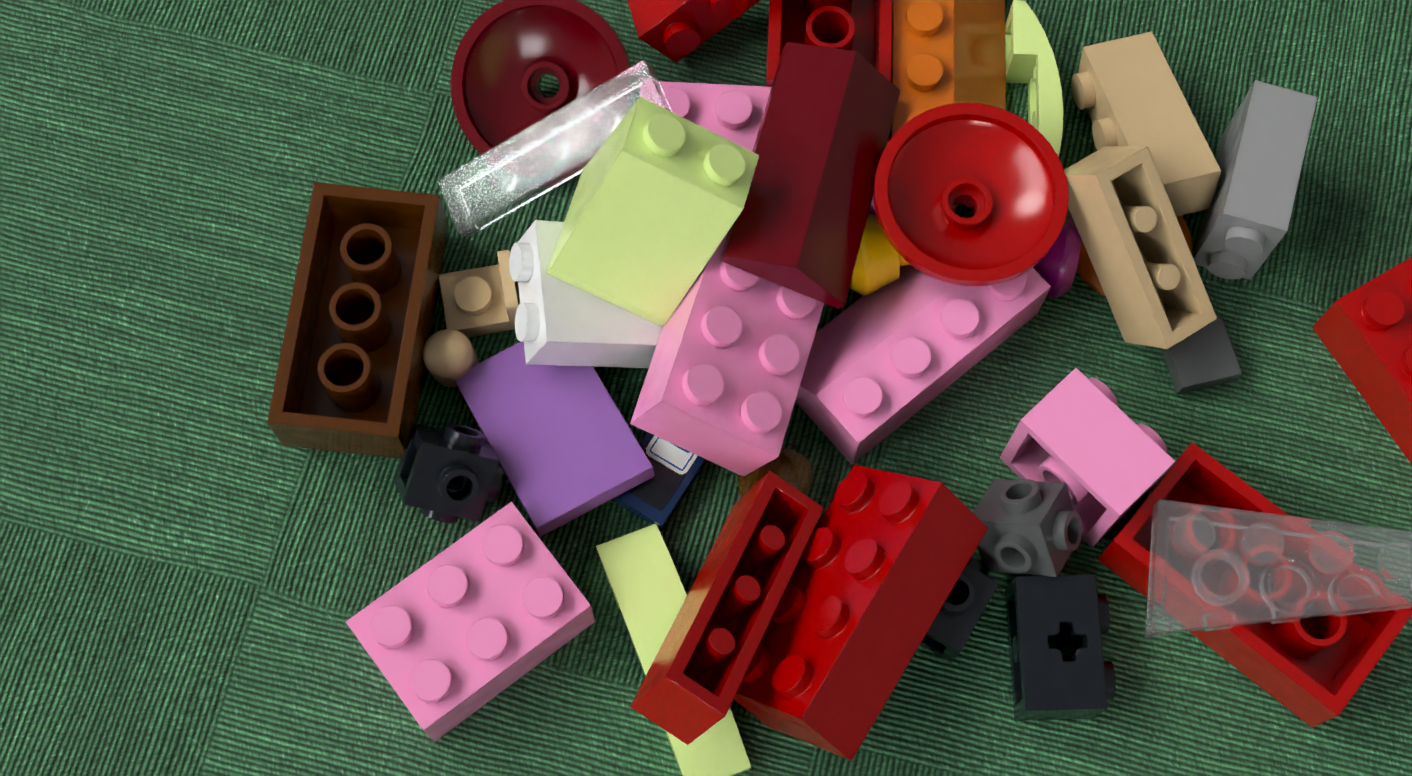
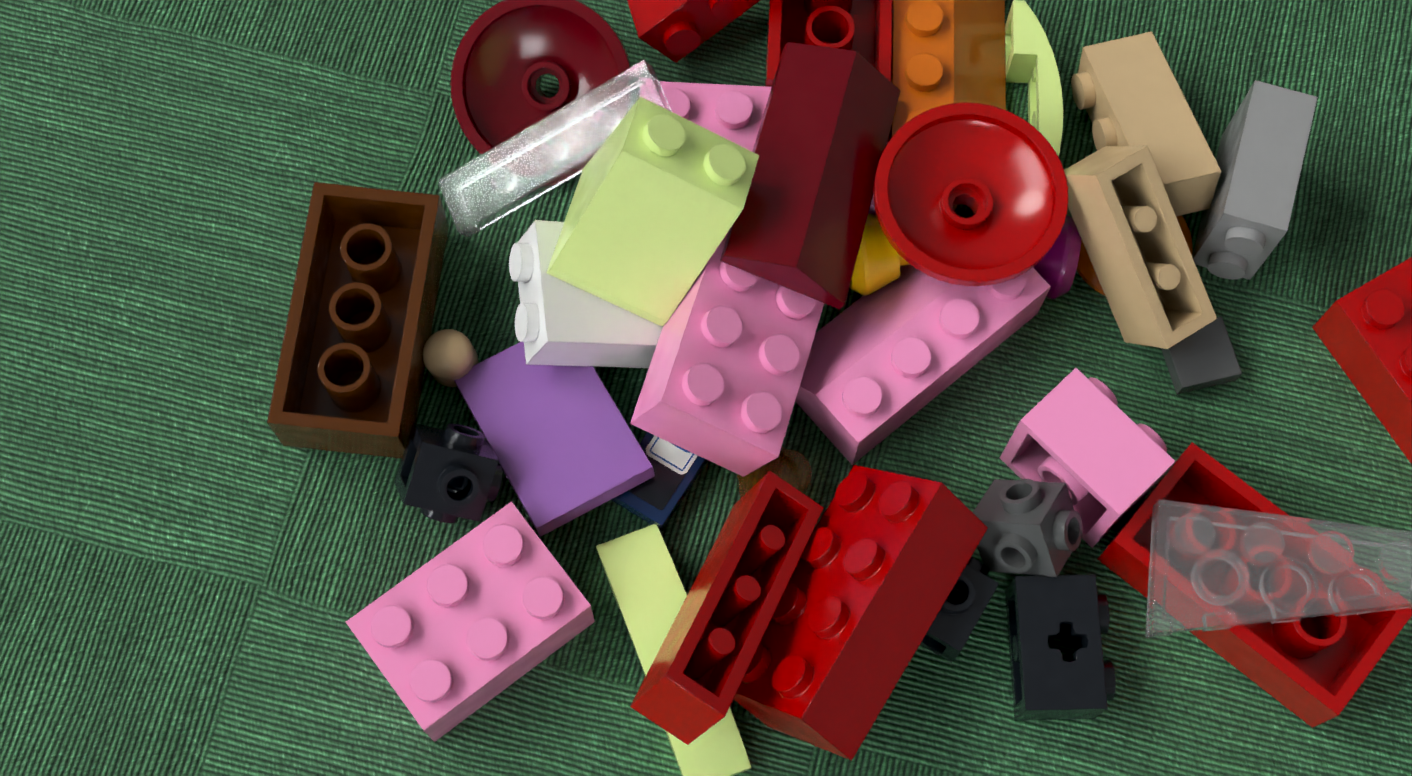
tan bracket [439,250,520,338] -> none

